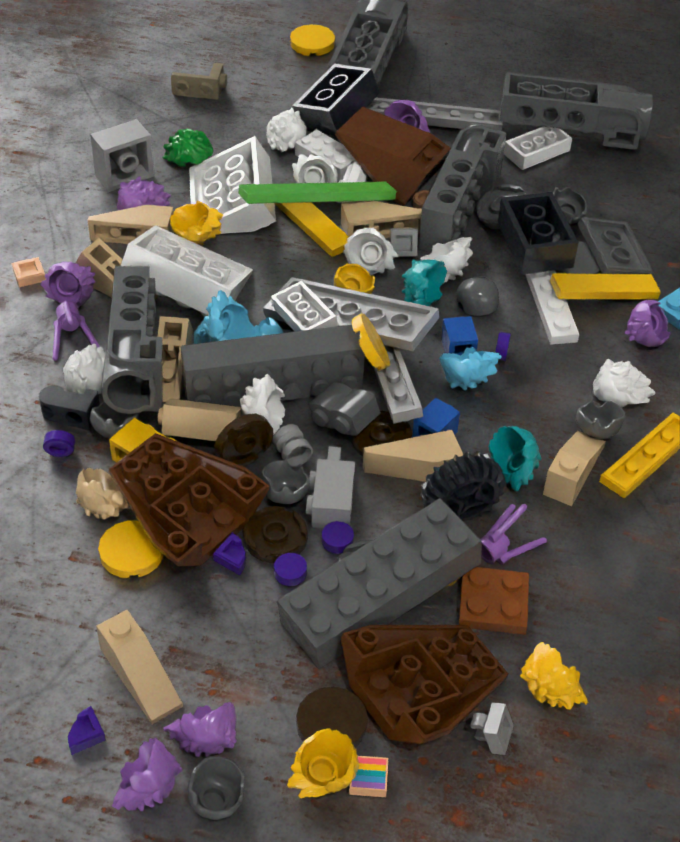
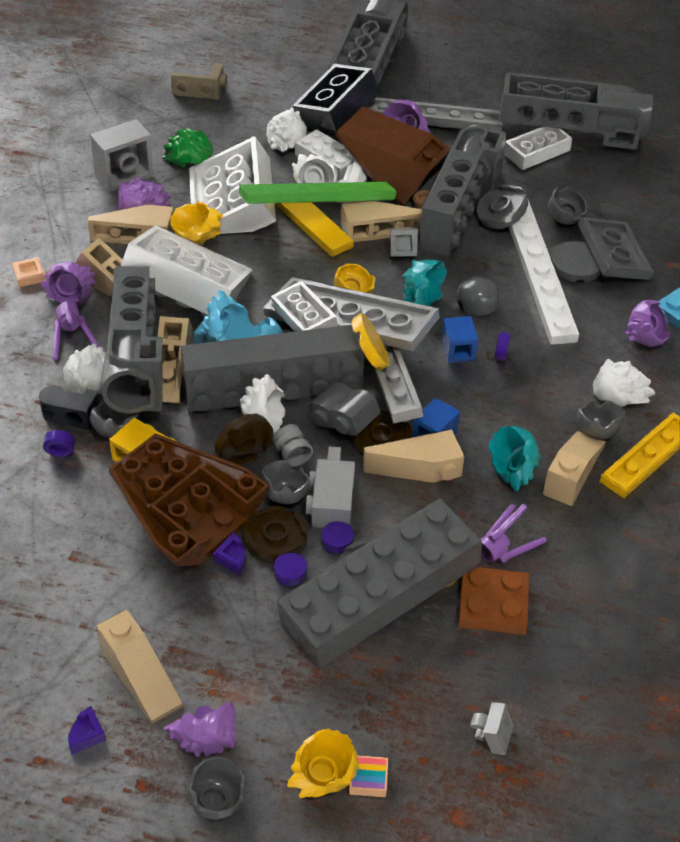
tan hair [76,468,129,519] -> none
yellow tile [98,520,164,578] -> none
medium lavender hair [112,738,182,811] -> none
tan brick [158,399,242,441] -> none
yellow tile [290,24,335,56] -> none
dark brown tile [296,686,368,748] -> none
reddish brown wedge [341,625,509,744] -> none
white hair [343,228,398,275] -> none
white hair [420,237,473,284] -> none
black gear [420,451,506,522] -> none
medium azure hair [439,347,502,390] -> none
black brick [498,192,579,275] -> none
yellow hair [520,642,589,710] -> none
yellow tile [550,273,661,300] -> none

